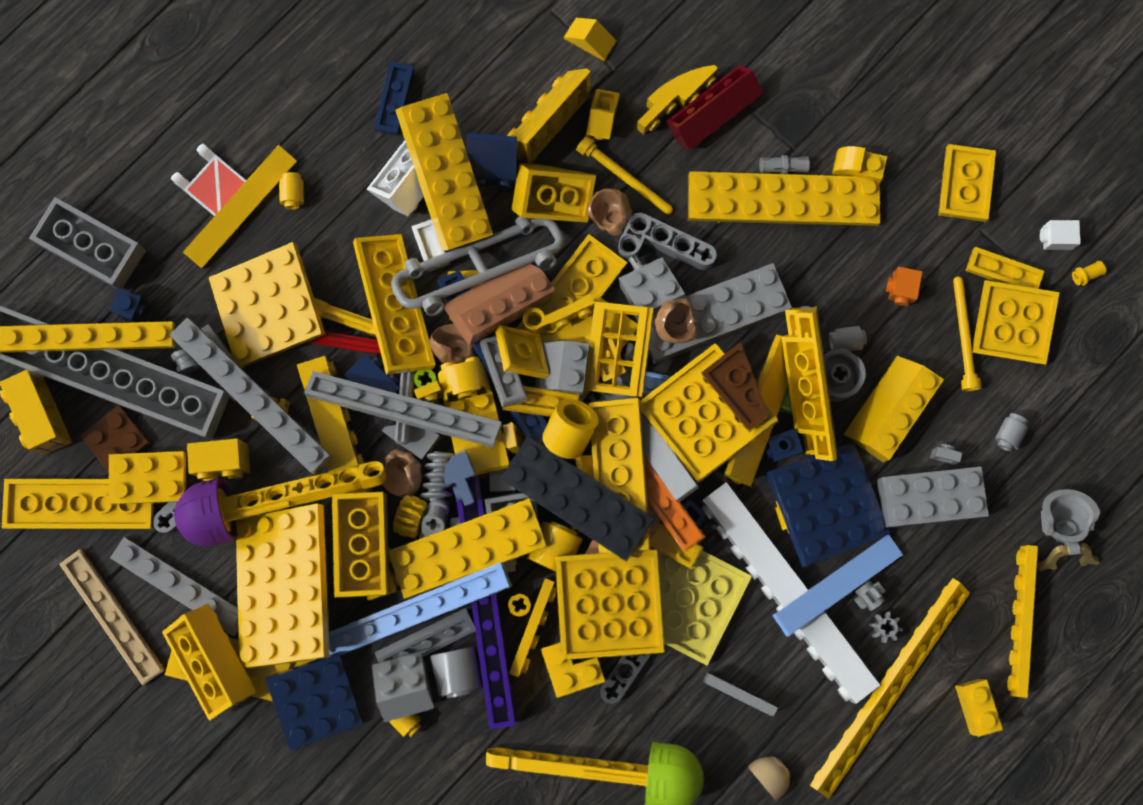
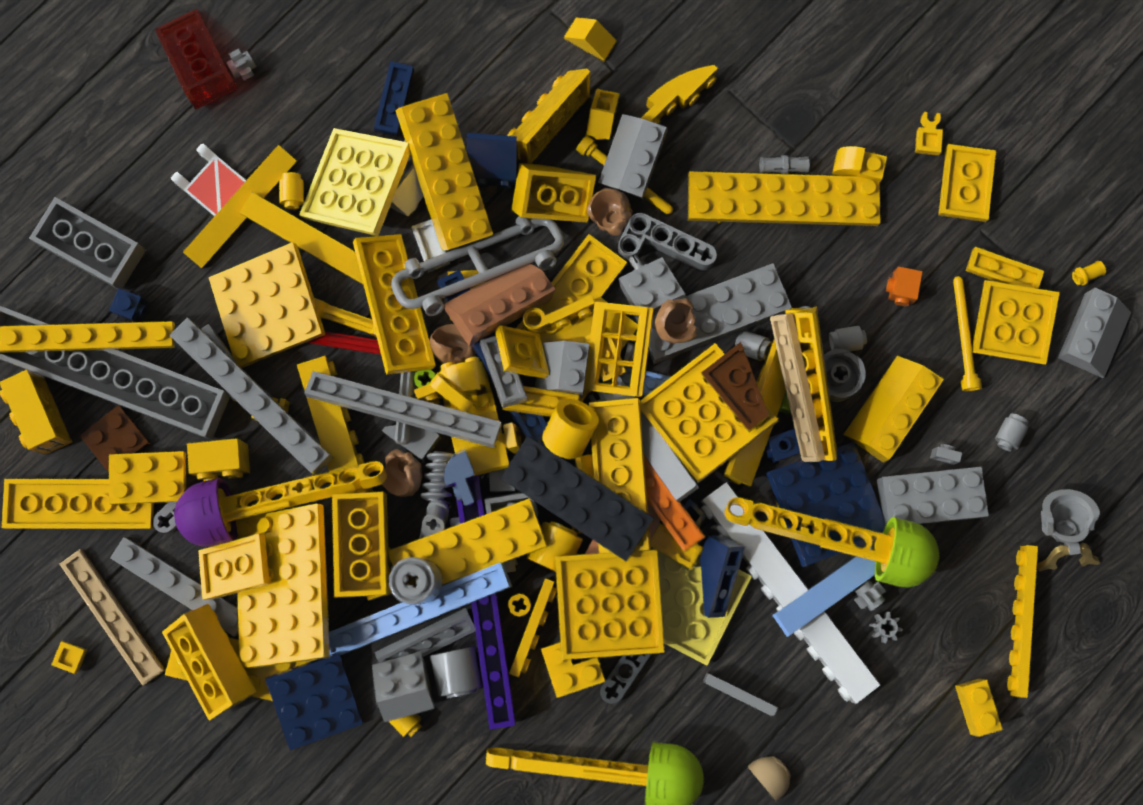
light grey wheel [171,349,201,375] -> none
dark blue brick [344,354,400,394] -> none
yellow gear [393,495,428,539] -> none
dark red brick [666,65,763,150] -> none
yellow plate [810,578,970,799] -> none
white brick [1040,220,1080,250] -> none
none -> yellow plate [51,641,87,674]
none -> clear red slope [155,9,238,110]
none -> yellow plate [199,534,270,600]
none -> light grey gear [226,48,256,80]
none -> yellow tile [240,192,363,284]
none -> light yellow plate [299,128,411,236]
none -> light grey piece [390,557,442,604]
none -> yellow beam [430,373,475,413]
none -> light grey slope [598,114,668,199]
none -> dark blue slope [700,535,745,618]
none -> piece [724,497,939,587]
none -> light grey brick [735,331,772,361]
none -> tan tile [770,313,825,462]
none -> yellow plate [915,112,943,155]
none -> light grey slope [1058,288,1131,378]

